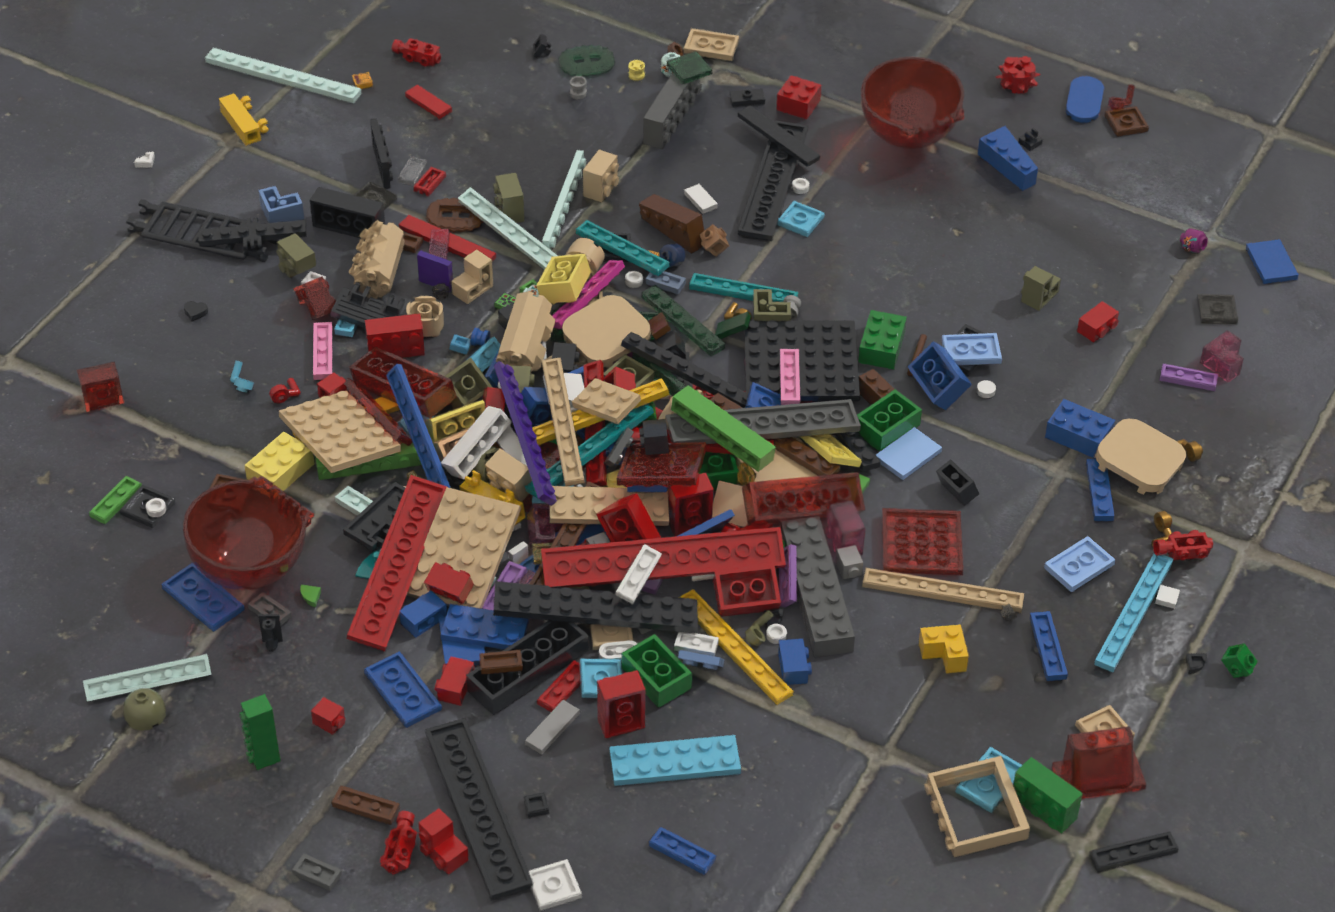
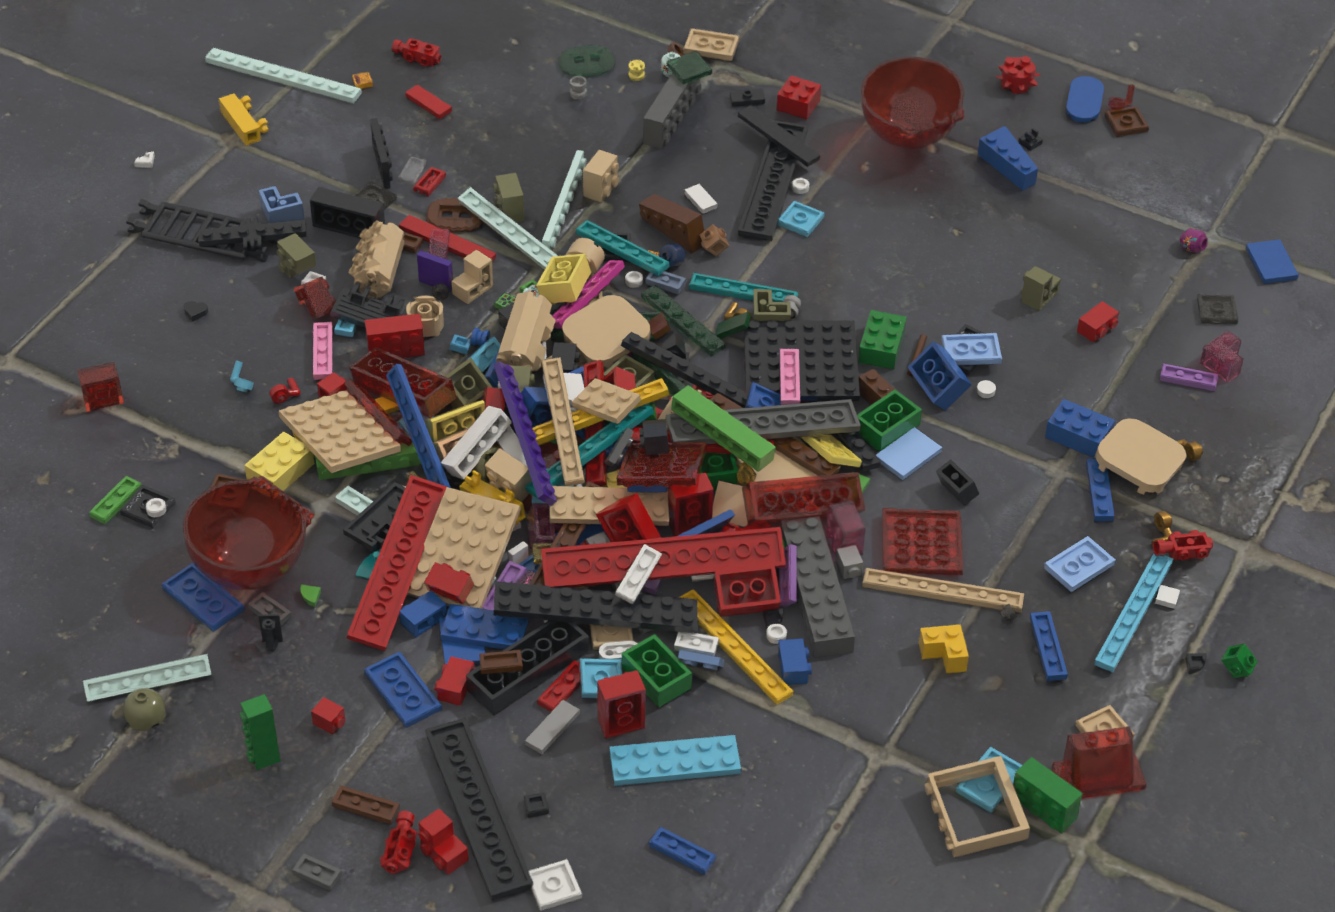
black tile [533,34,552,57] -> none
olive plate [745,610,773,647] -> none
black tile [1089,831,1179,873] -> none

